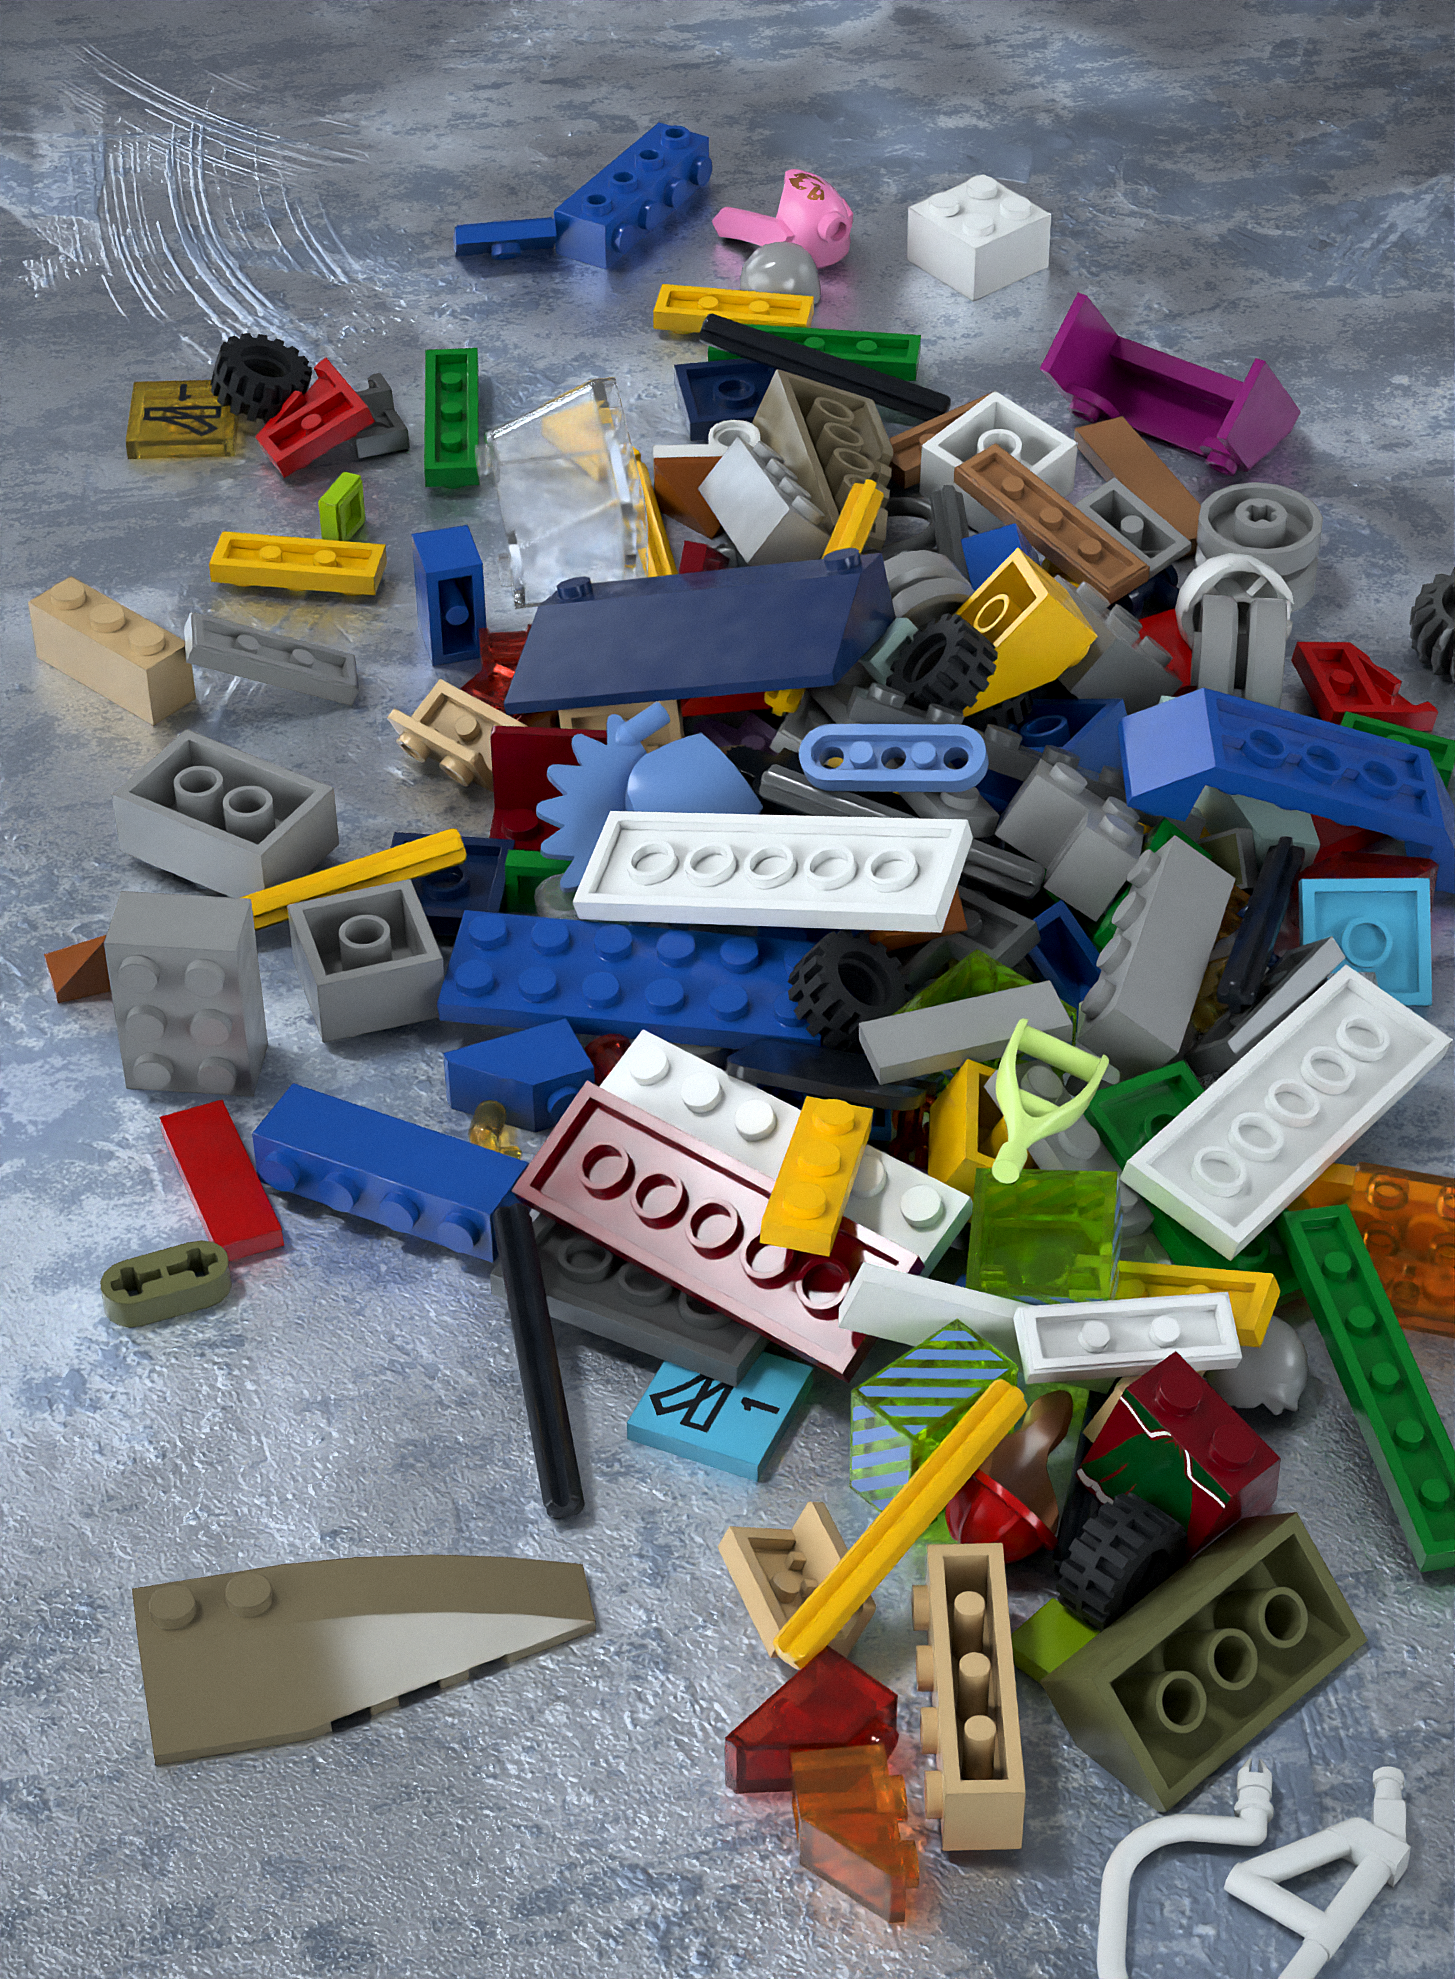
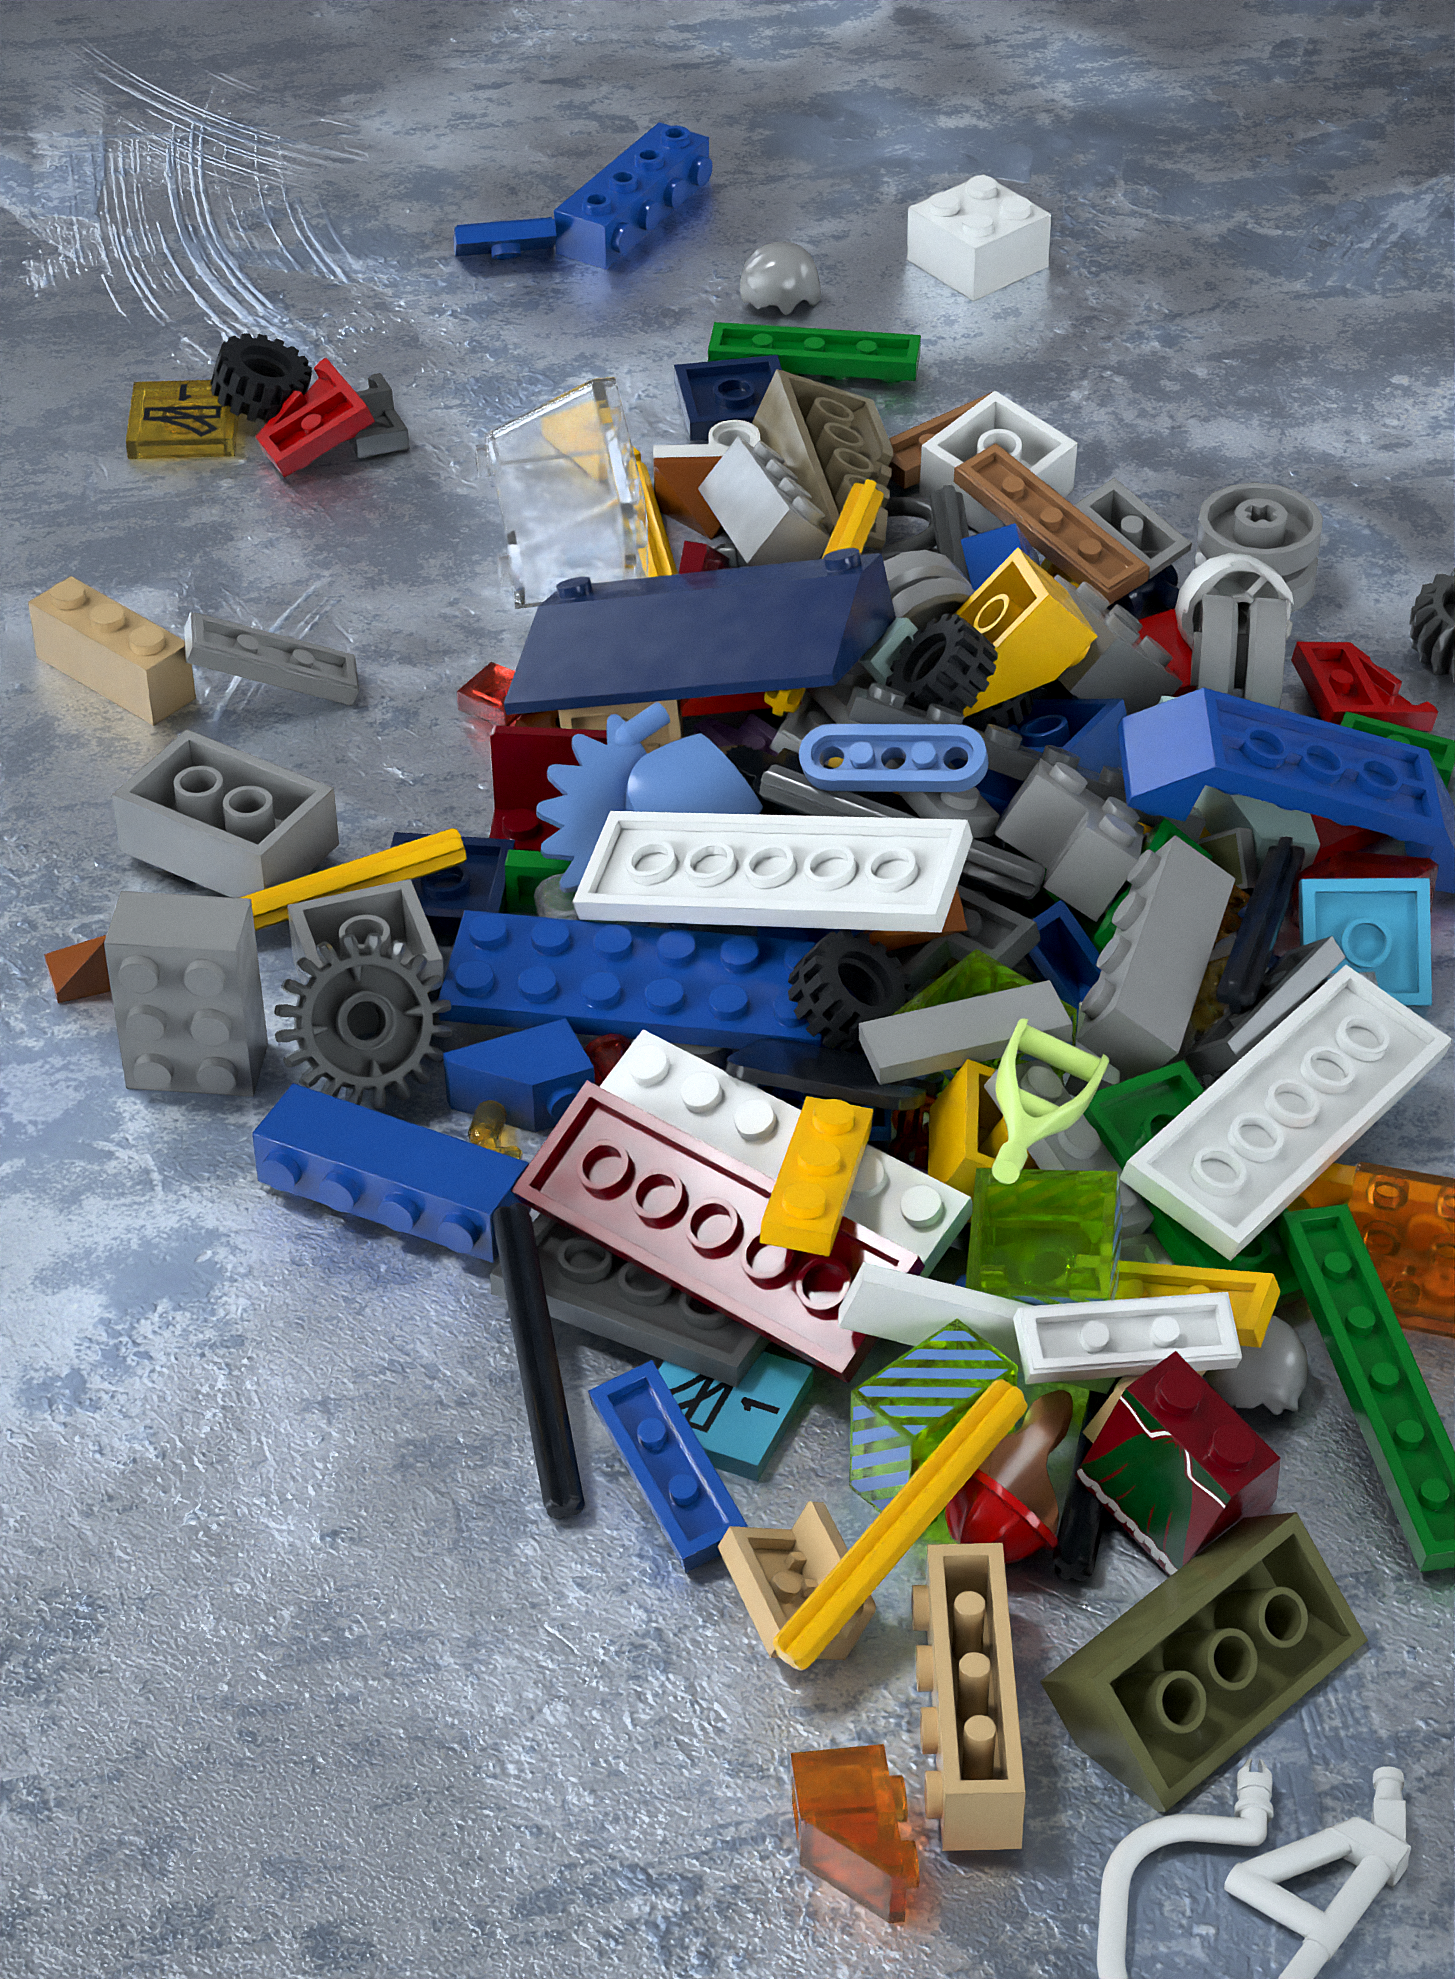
olive beam [100,1240,232,1328] -> none
dark tan wedge [132,1555,596,1765] -> none
red tile [159,1099,284,1262] -> none
yellow plate [209,531,387,596] -> none
lime tile [318,472,366,541] -> none
tan bracket [387,679,527,792] -> none
blue brick [411,525,488,666] -> none
green plate [424,348,480,489] -> none
clear red bush [479,624,532,678] -> none
yellow plate [653,284,814,334] -> none
black axle [699,314,951,422] -> none
bright pink piece [712,169,853,270] -> none
clear red slope [725,1645,899,1794] -> none
lime tile [1011,1598,1100,1685] -> none
magenta windscreen [1040,292,1301,477] -> none
black tyre [1056,1492,1188,1632] -> none
medium nougat tile [1074,416,1201,558] -> none
none -> dark grey gear [274,933,452,1109]
none -> blue plate [588,1360,748,1573]

